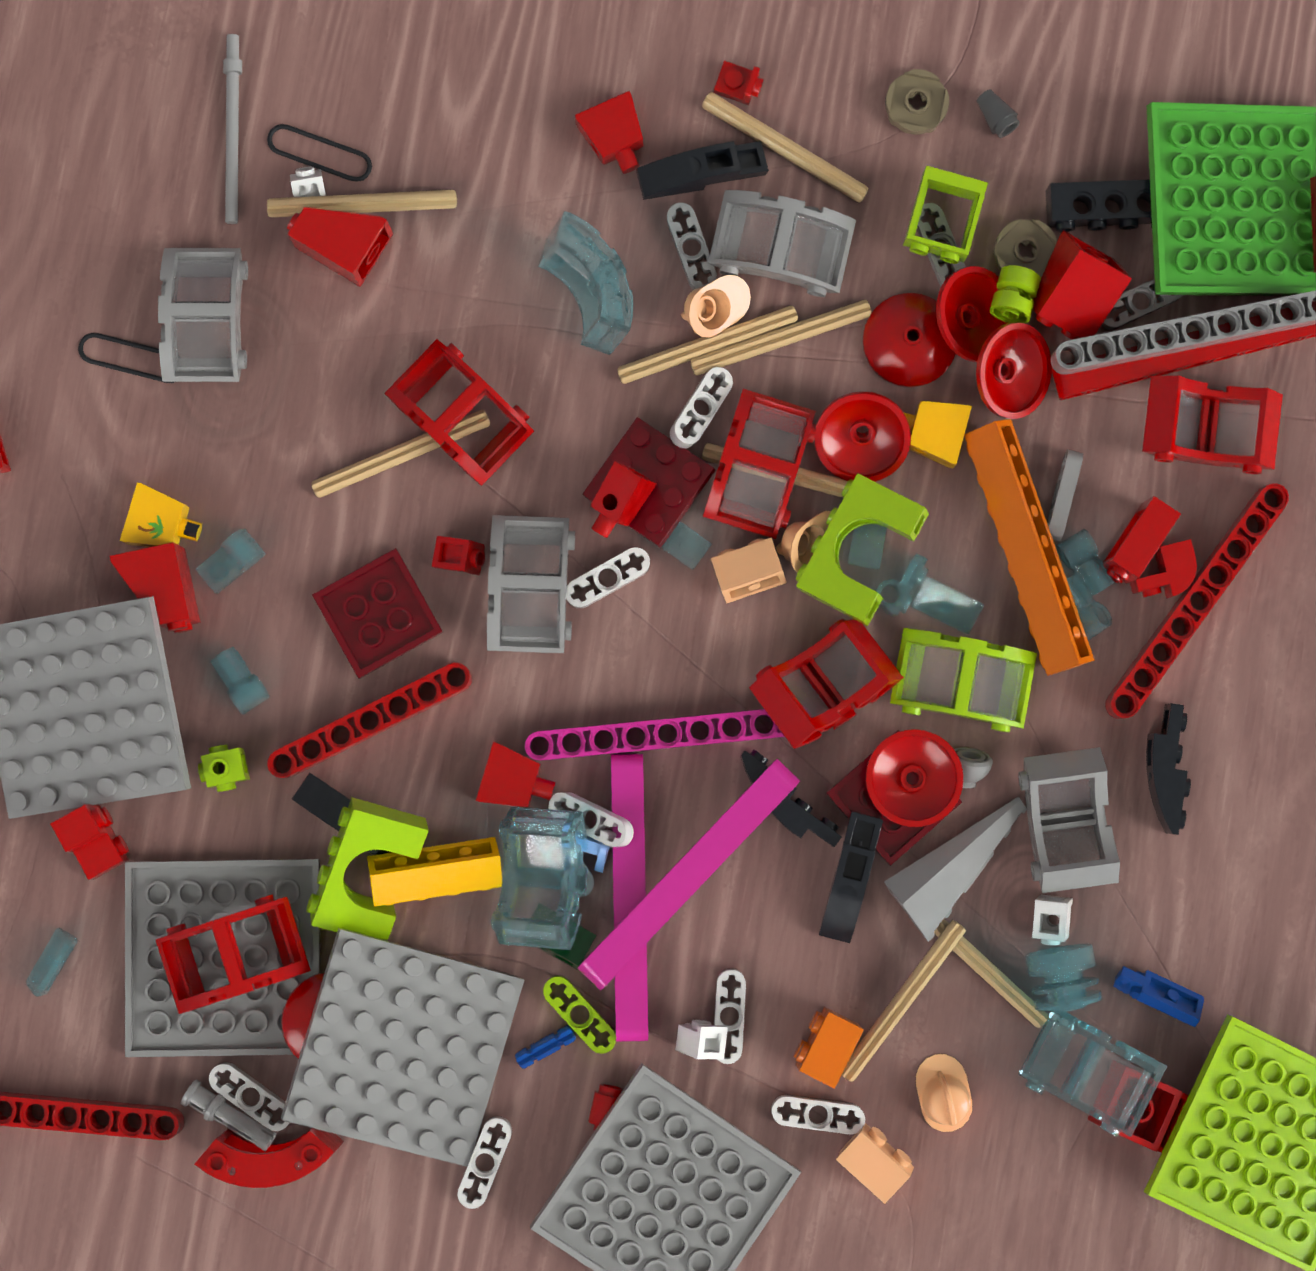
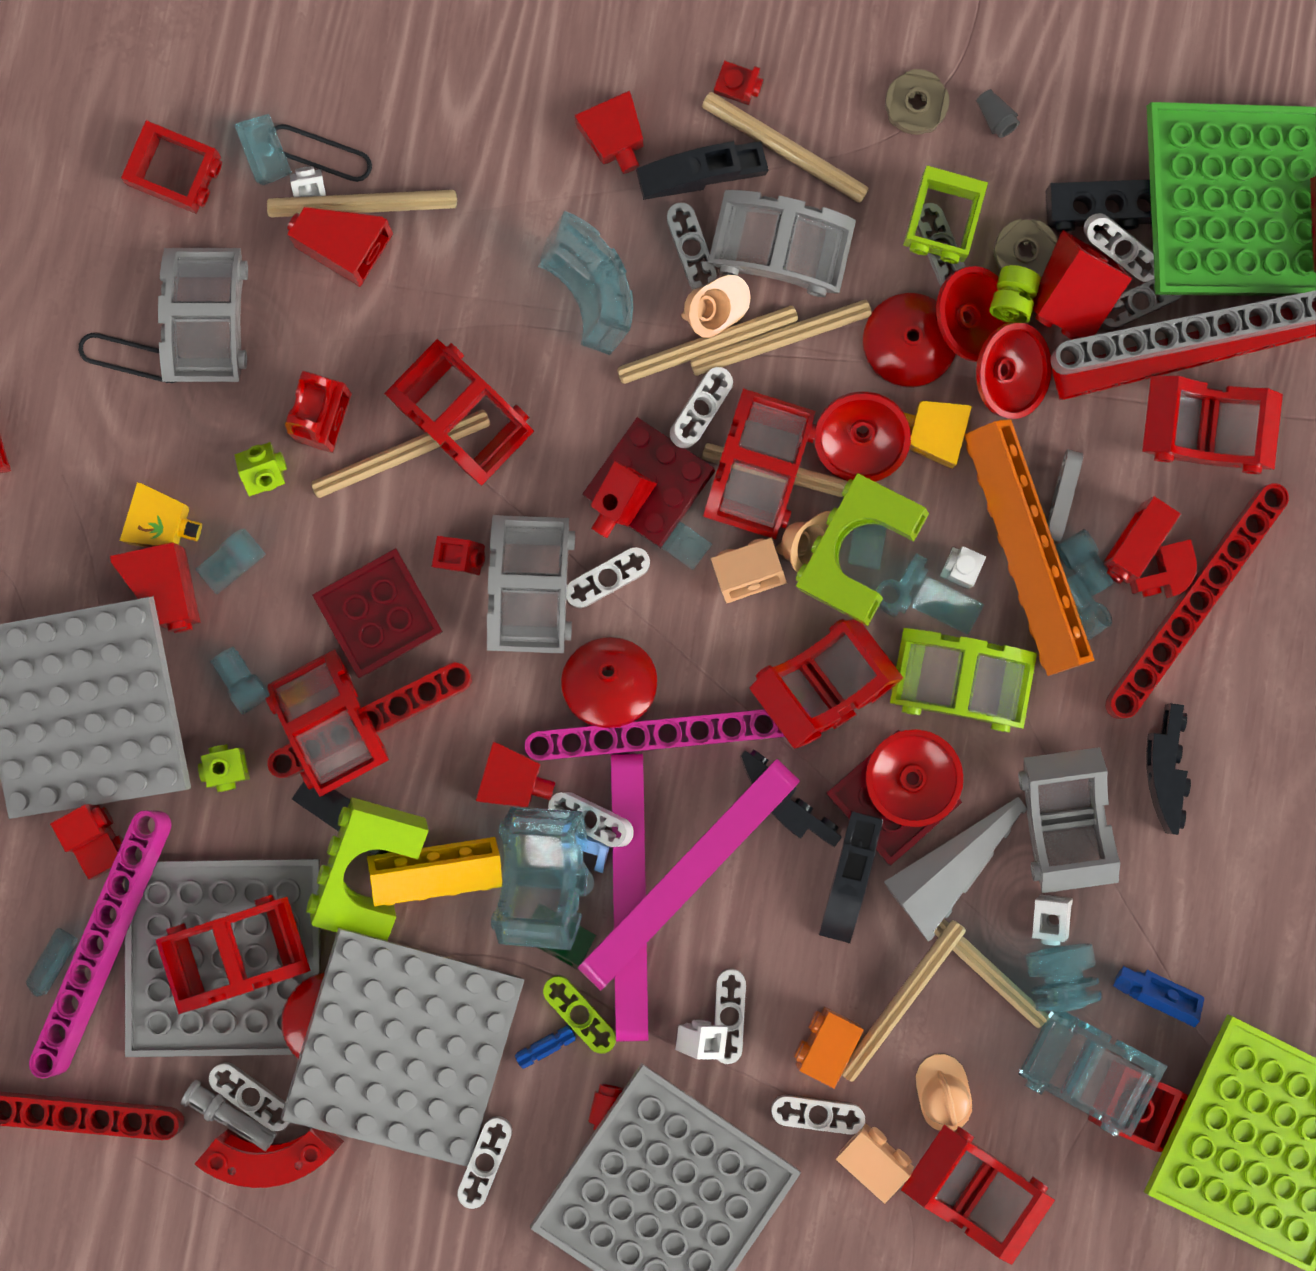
light grey bar [223,34,242,224] -> none
light grey brick [954,747,993,788] -> none
none -> dark pink beam [29,810,172,1079]
none -> red window [121,120,222,214]
none -> lime brick [234,442,287,497]
none -> clear light blue slope [235,114,292,186]
none -> window [265,649,389,797]
none -> red brick [285,371,352,453]
none -> red dish [561,637,658,728]
none -> red window [901,1124,1055,1265]
none -> white brick [940,547,986,589]
none -> white beam [1084,213,1155,282]

